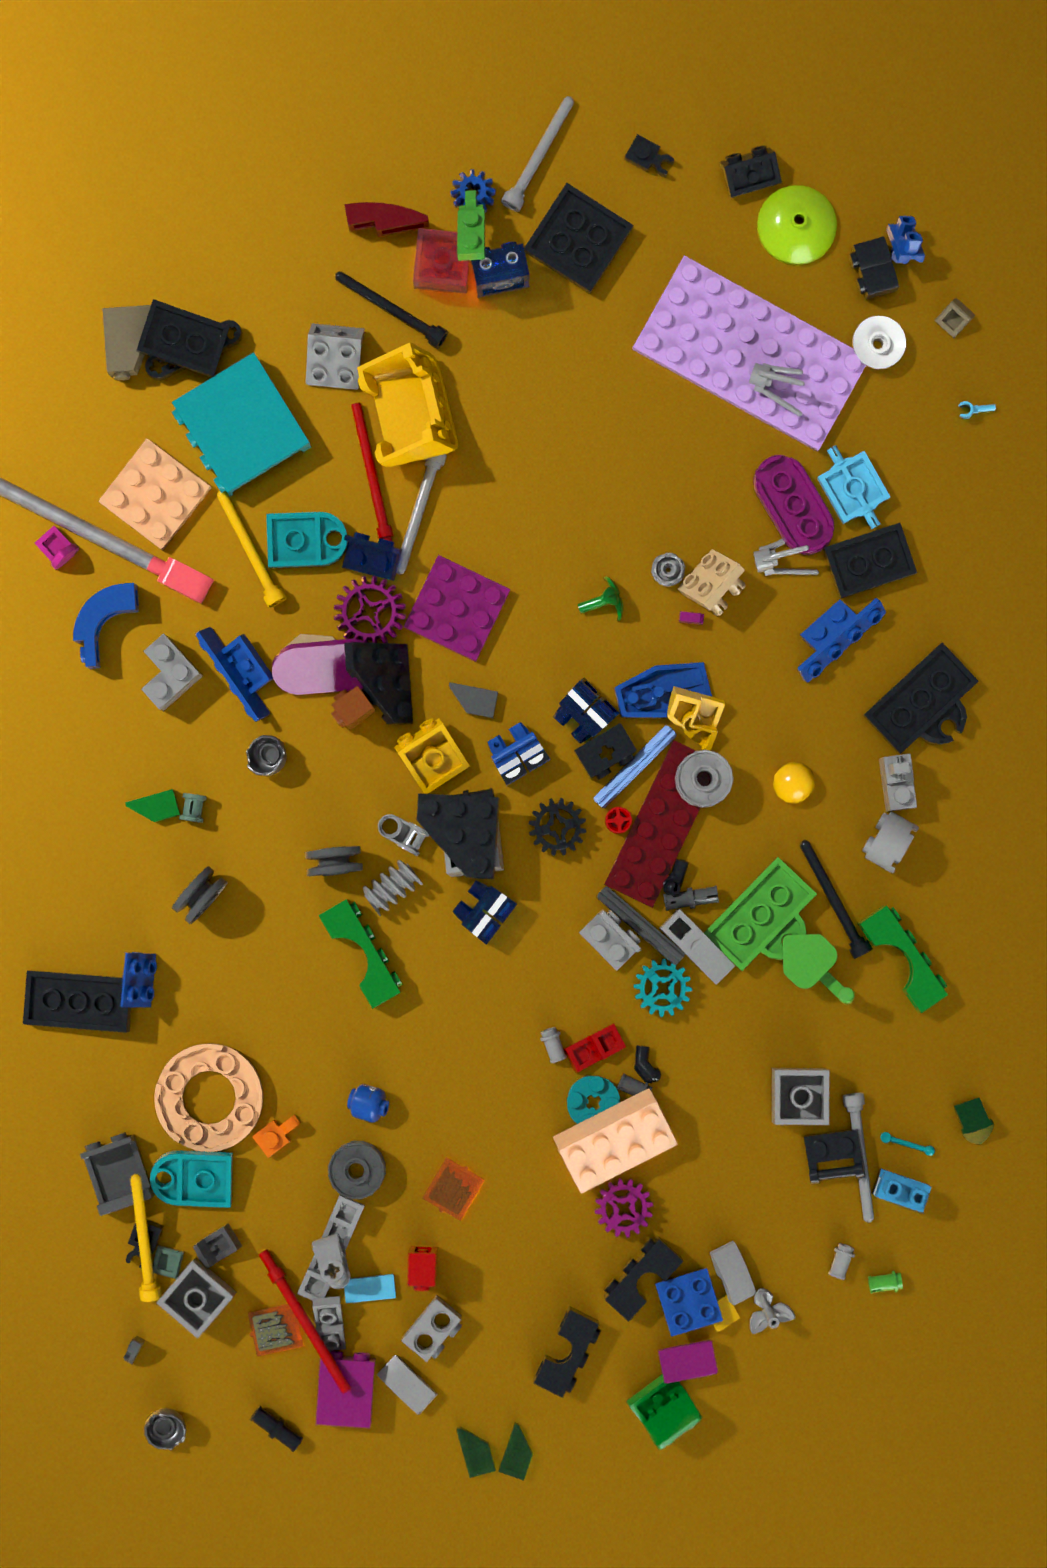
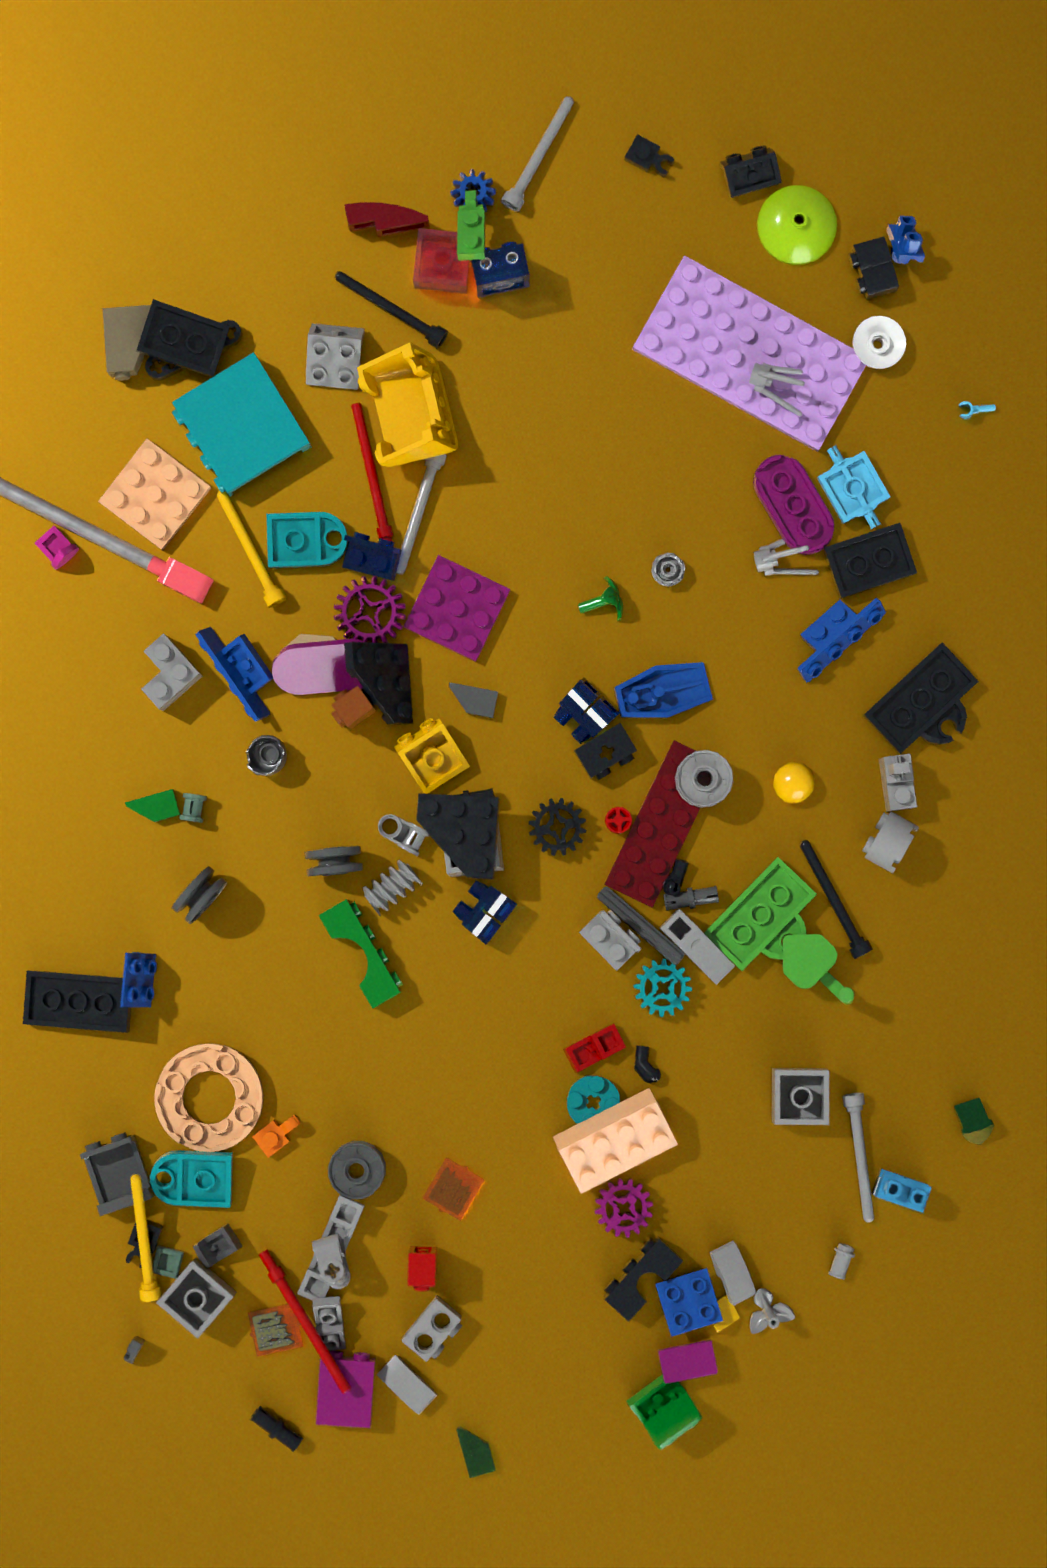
blue arch [73,583,139,669] -> none
flat silver hair [144,1408,186,1450] -> none
medium azure piece [344,1274,396,1303] -> none
blue head [347,1084,389,1123] -> none
hips [488,722,550,786] -> none
clear green tile [498,1422,533,1481] -> none
black plate [524,183,634,294] -> none
black arch [533,1306,601,1398] -> none
light grey pin [540,1027,567,1063] -> none
light blue axle [594,725,677,808] -> none
dark grey pin [617,1073,653,1096] -> none
yellow slope [667,686,725,751] -> none
tan plate [678,549,745,616] -> none
magenta piece [679,611,704,624] -> none
black plate [804,1128,866,1185] -> none
green arch [857,905,948,1013] -> none
bright green pin [868,1271,903,1294] -> none
teal hinge [880,1132,935,1156] -> none
dark tan slope [935,298,975,338] -> none

